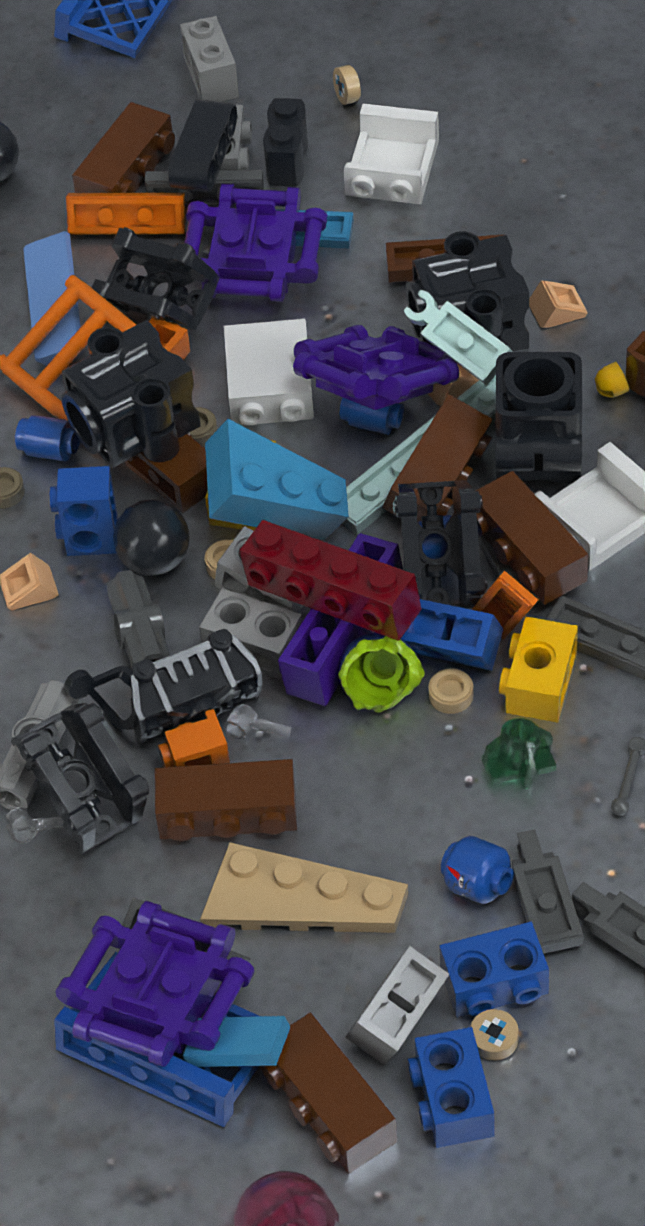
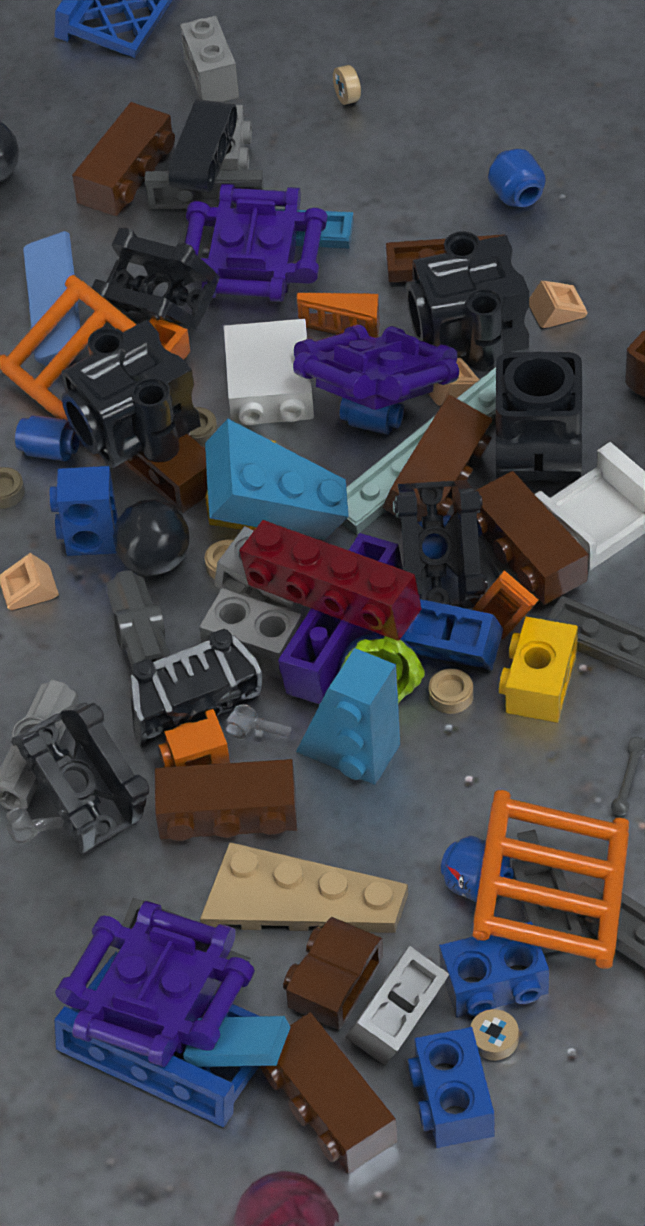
black piece [64,666,135,730] -> none
orange tile [66,193,186,235] -> none
black brick [263,98,308,187] -> none
white panel [344,104,439,204] -> none
light aqua plate [404,290,512,386] -> none
clear green piece [481,717,557,789] -> none
yellow hinge [595,361,629,398] -> none
none -> reddish brown brick [283,917,383,1030]
none -> dark azure wedge [296,648,400,785]
none -> orange slope [297,293,380,338]
none -> orange bar [472,790,629,969]
none -> blue head [488,149,546,207]

